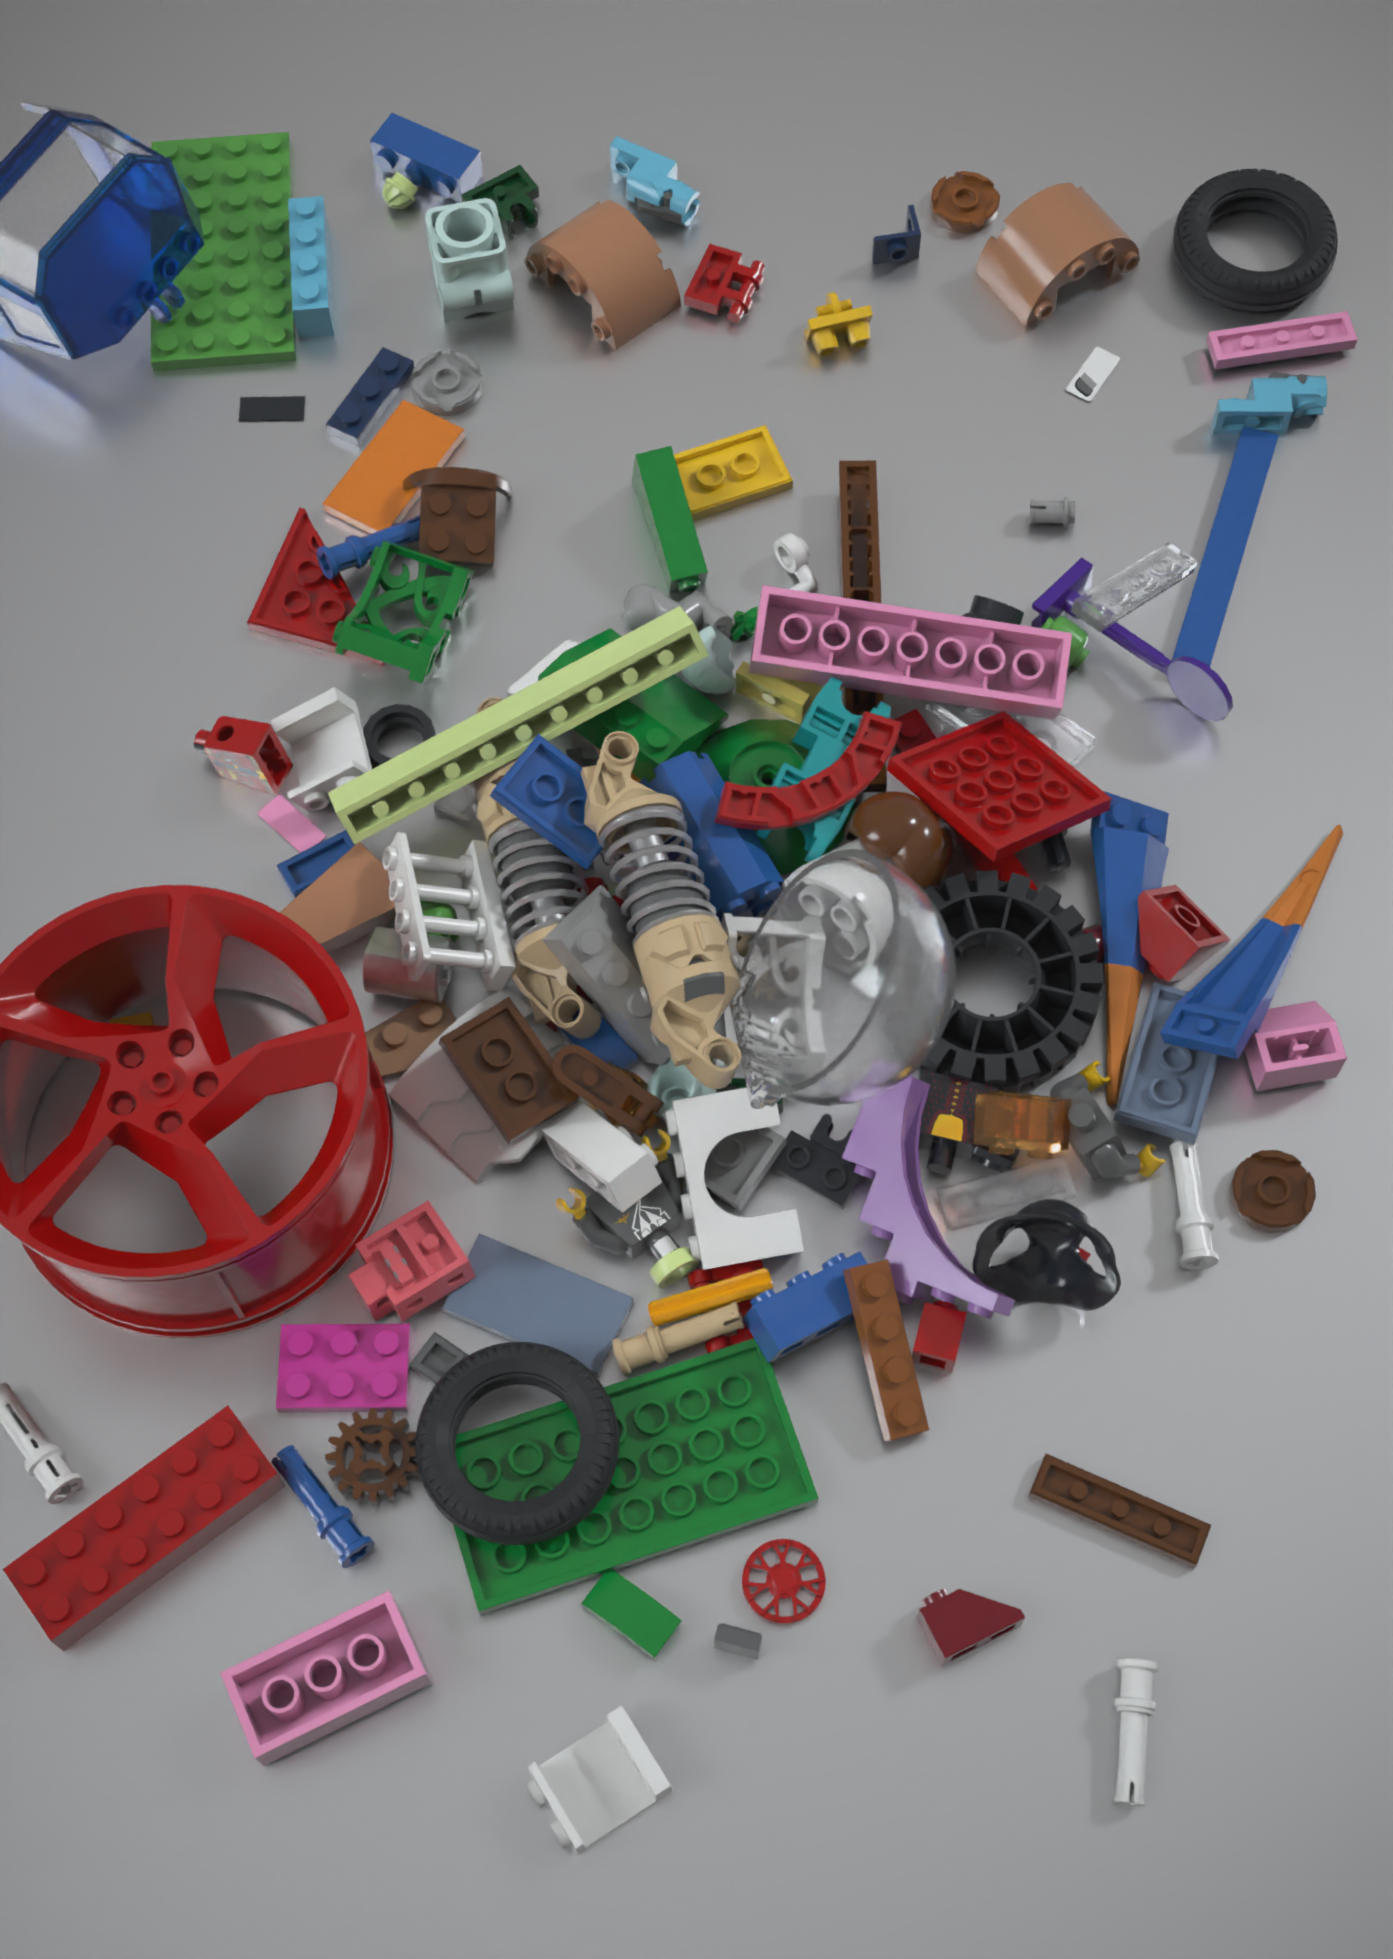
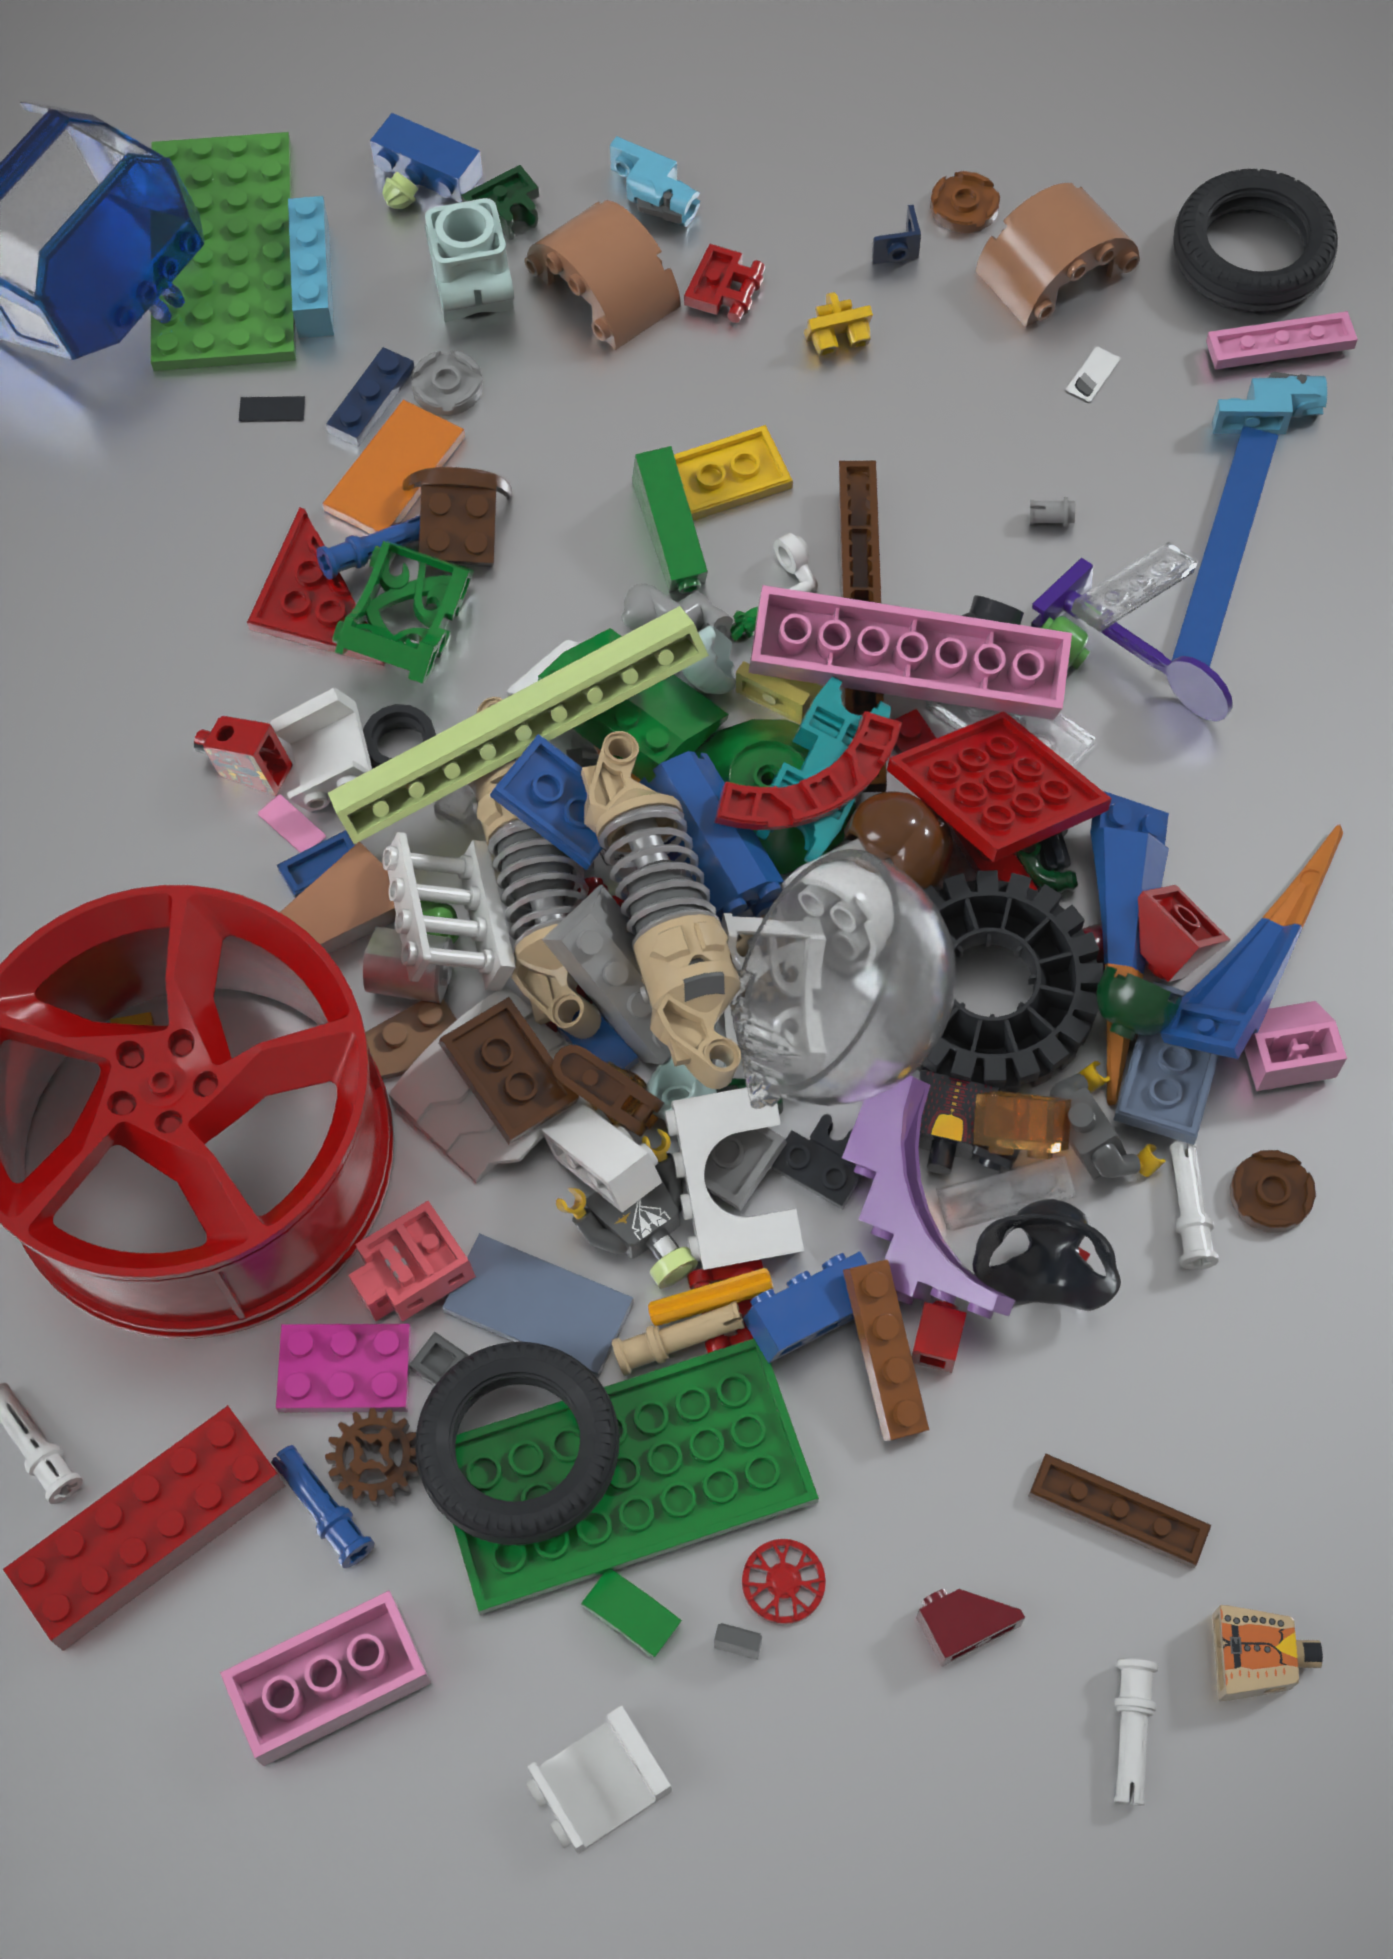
none -> dark green piece [1016,841,1078,893]
none -> dark green cylinder [1096,966,1182,1041]
none -> torso [1212,1605,1323,1701]

